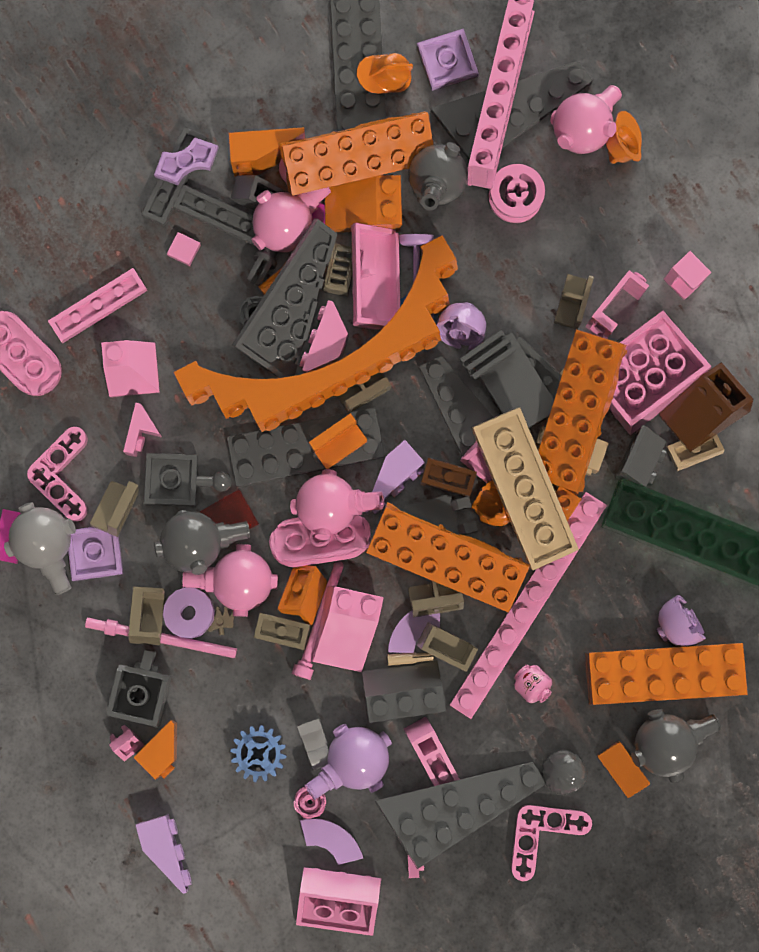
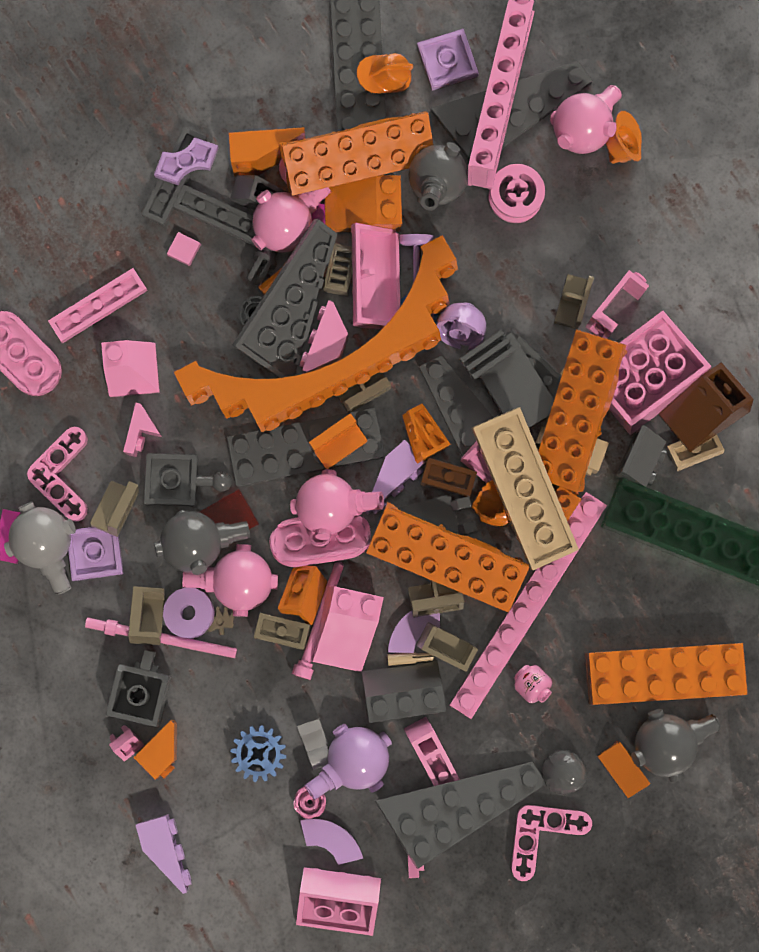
lavender cylinder [657,595,706,647] -> none
bright pink panel [663,251,712,300] -> none
none -> orange wing [402,403,451,464]

